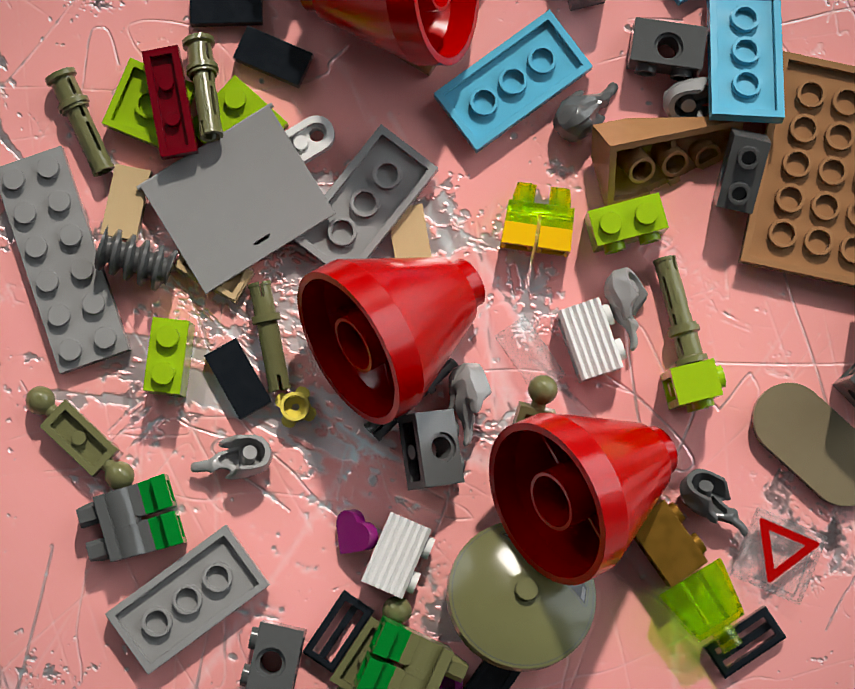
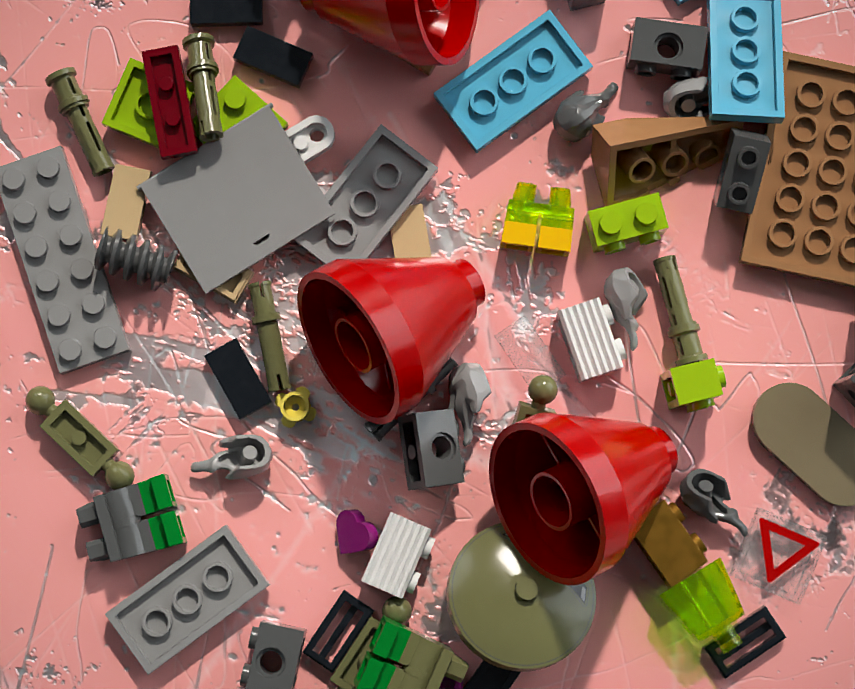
lime brick [143,317,195,398] -> none

